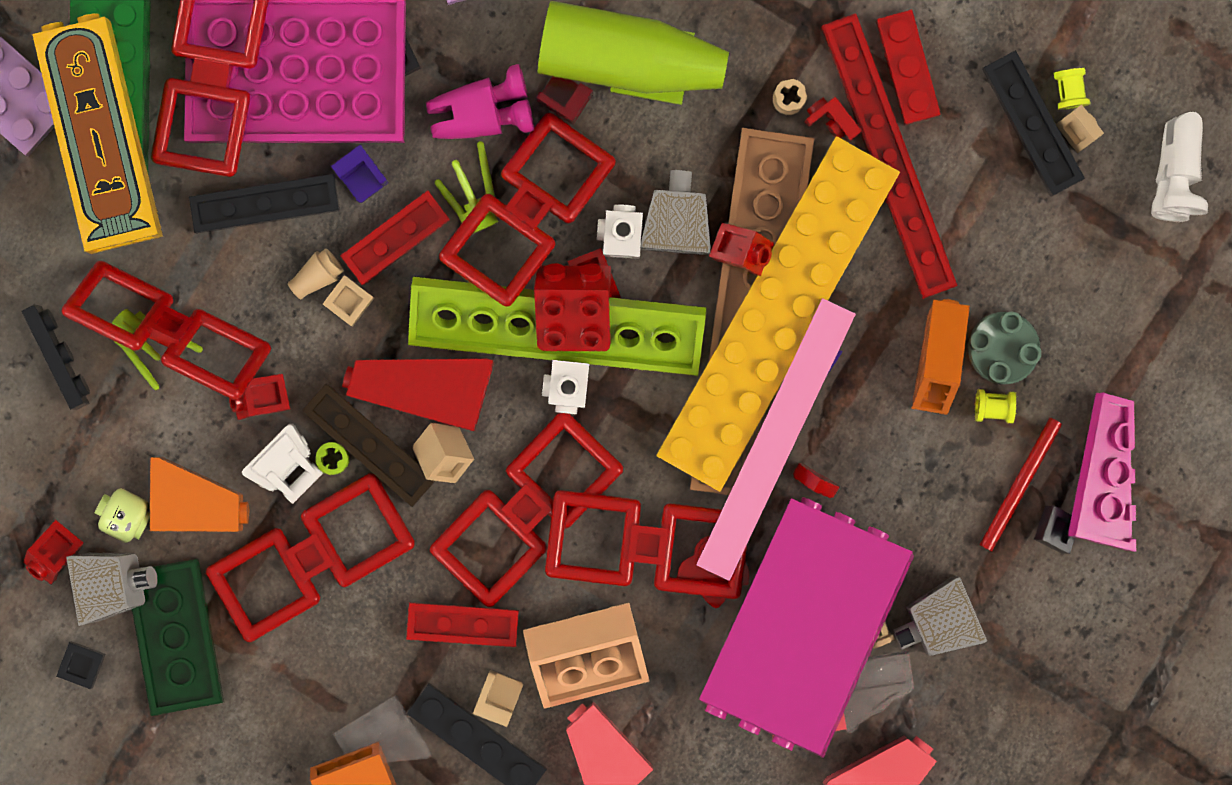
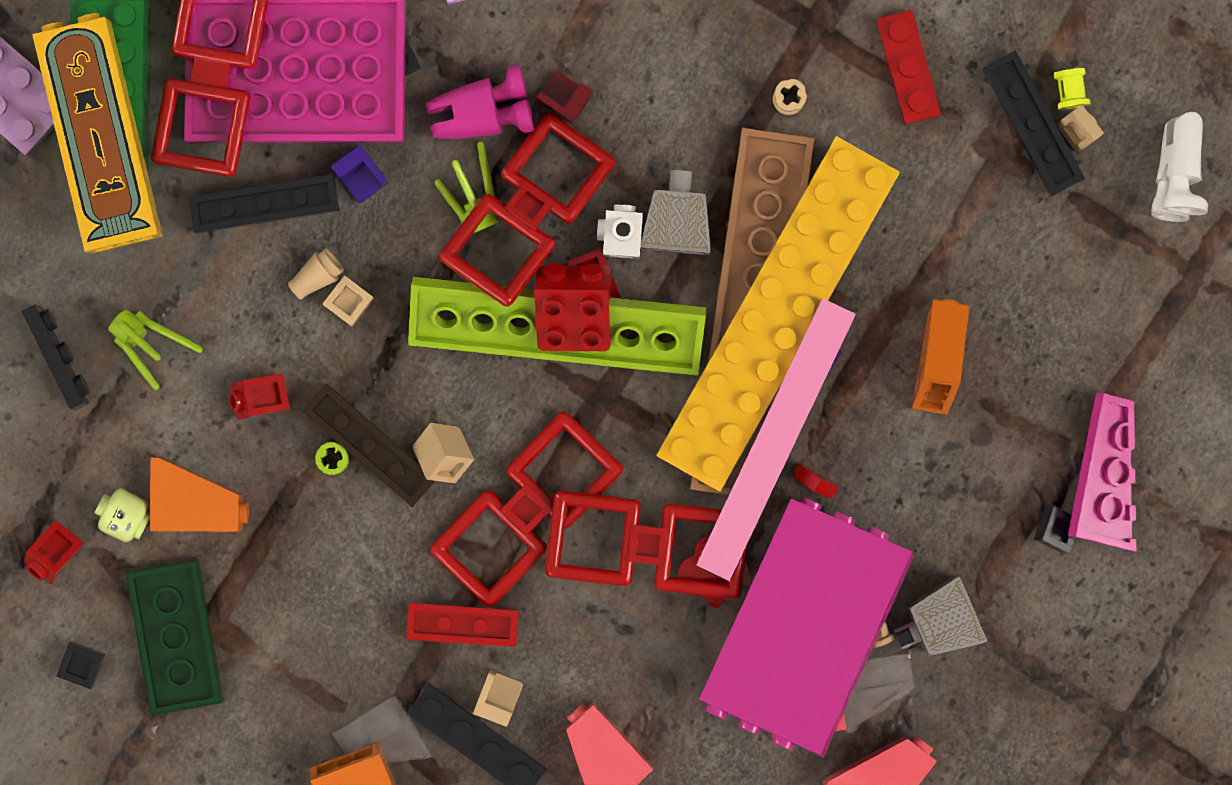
red bar [61,261,271,400] -> none
light grey torso [66,552,157,626] -> none
red bar [206,473,415,642] -> none
white piece [242,423,323,504] -> none
red plate [340,190,450,285] -> none
red slope [342,359,495,431] -> none
light nougat slope [523,603,650,709] -> none
lime piece [537,1,729,105] -> none
white brick [542,360,589,414] -> none
red bracket [709,223,774,276] -> none
red bracket [804,97,862,143] -> none
red tile [821,13,958,299] -> none
sand green dish [968,312,1041,385] -> none
neon yellow bush [975,389,1016,423] -> none
red bar [979,418,1062,552] -> none

